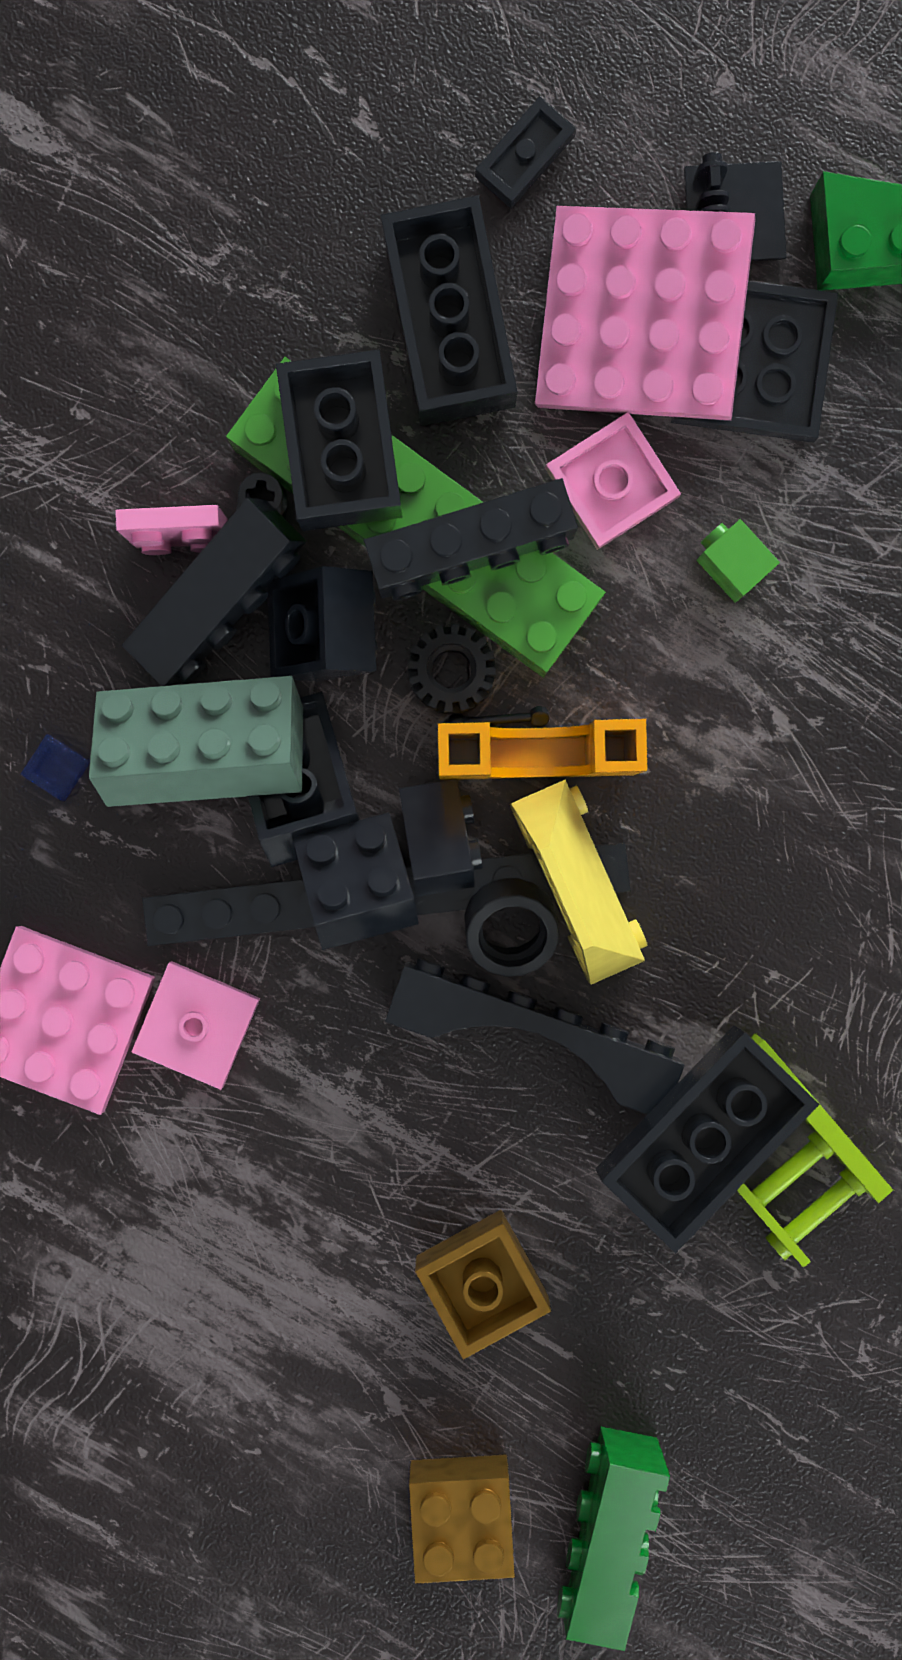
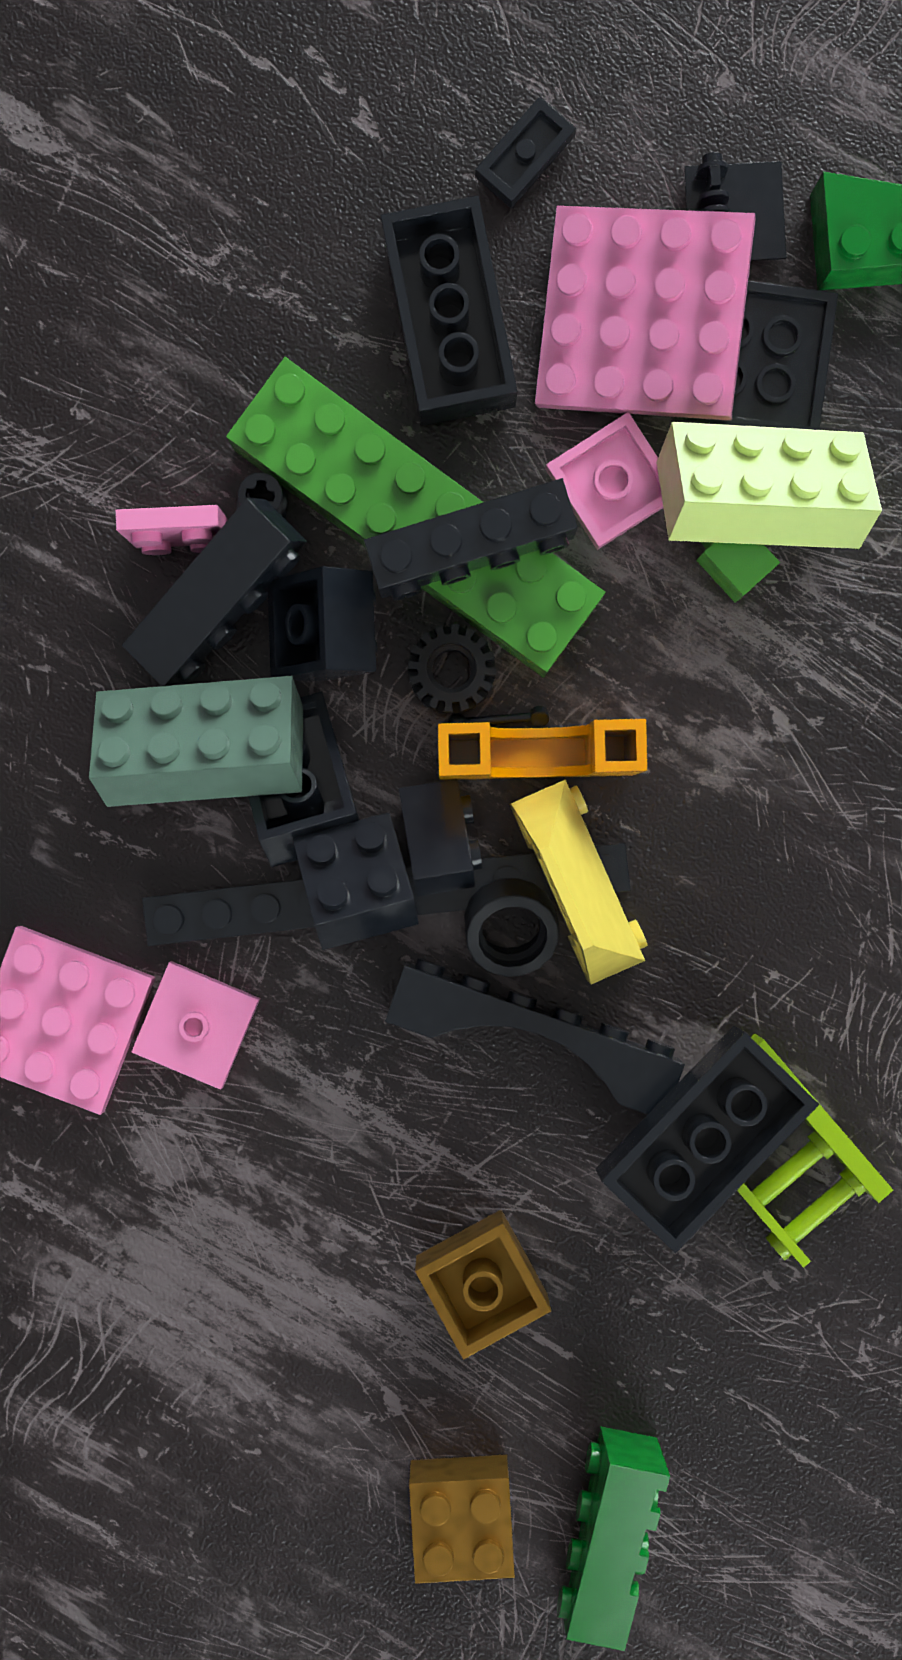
clear blue tile [20,734,90,801] -> none
black brick [276,349,403,531] -> none
none -> yellowish green brick [656,422,882,549]

